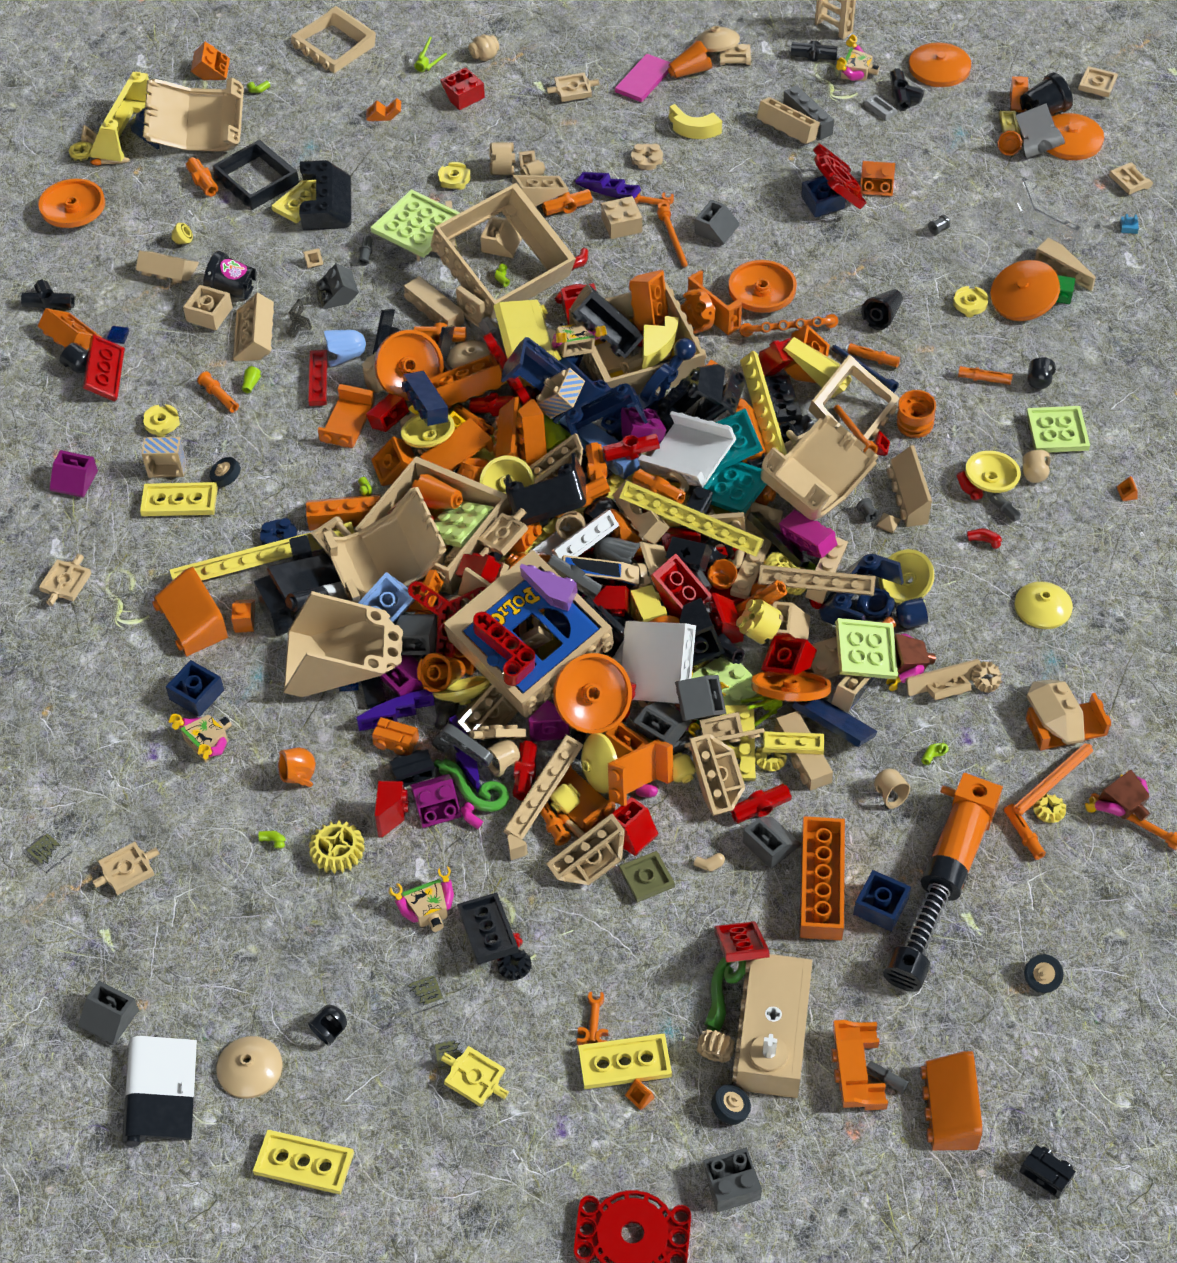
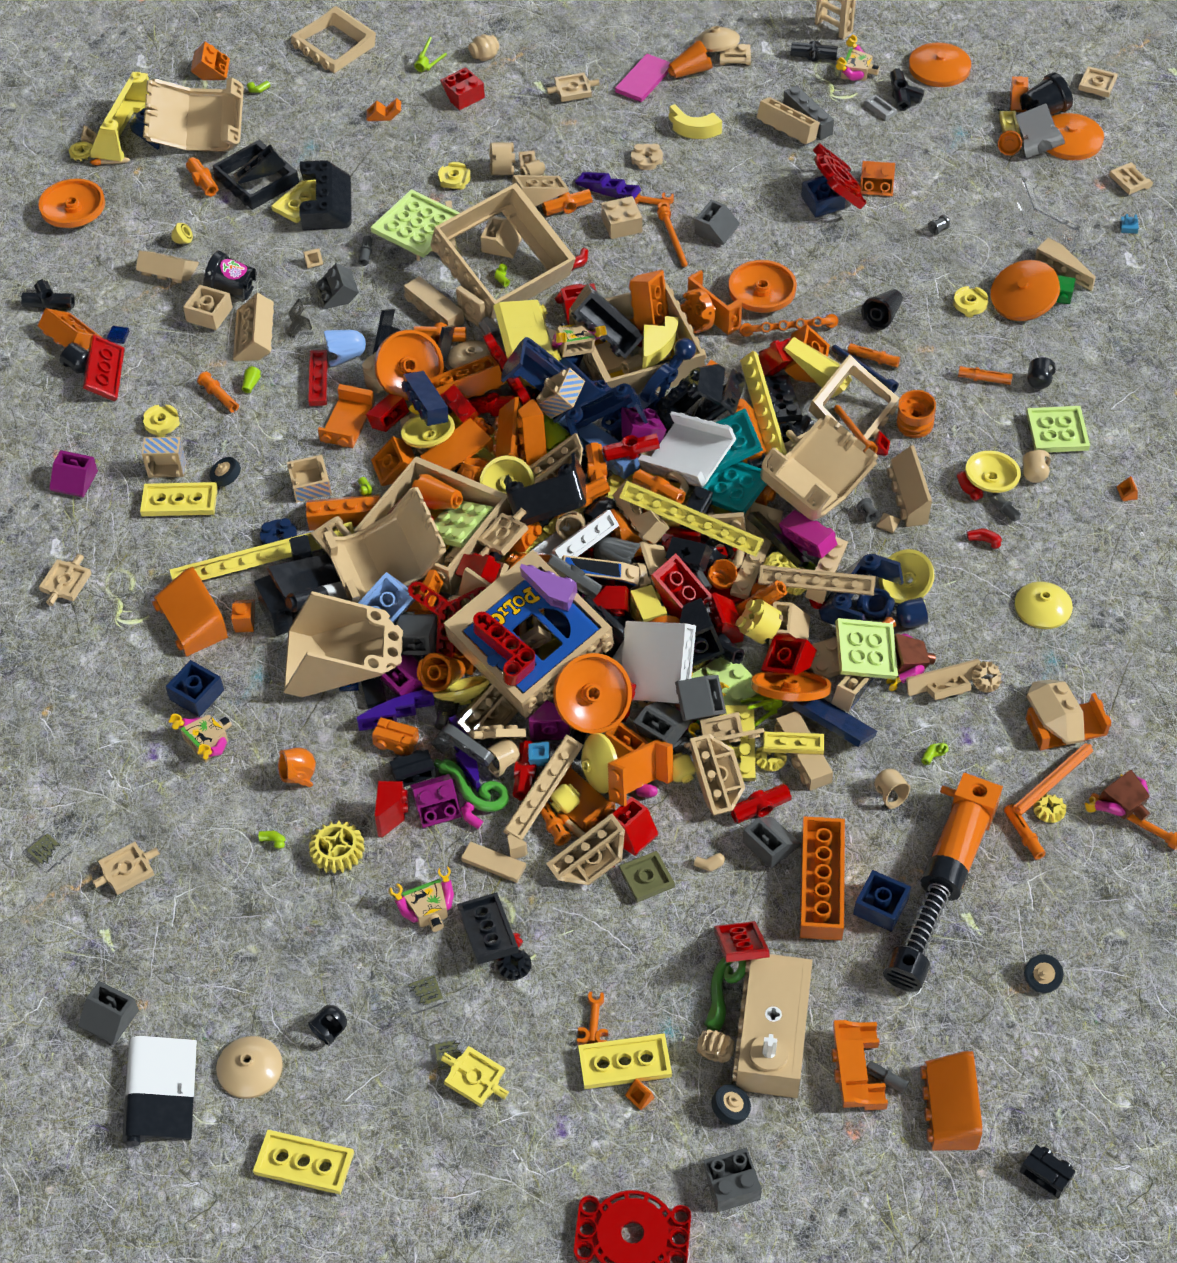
none -> black slope [233,144,286,184]
none -> tan container [287,455,332,503]
none -> red brick [440,384,480,423]
none -> tan tile [461,841,526,883]
none -> dark azure tile [528,742,550,767]

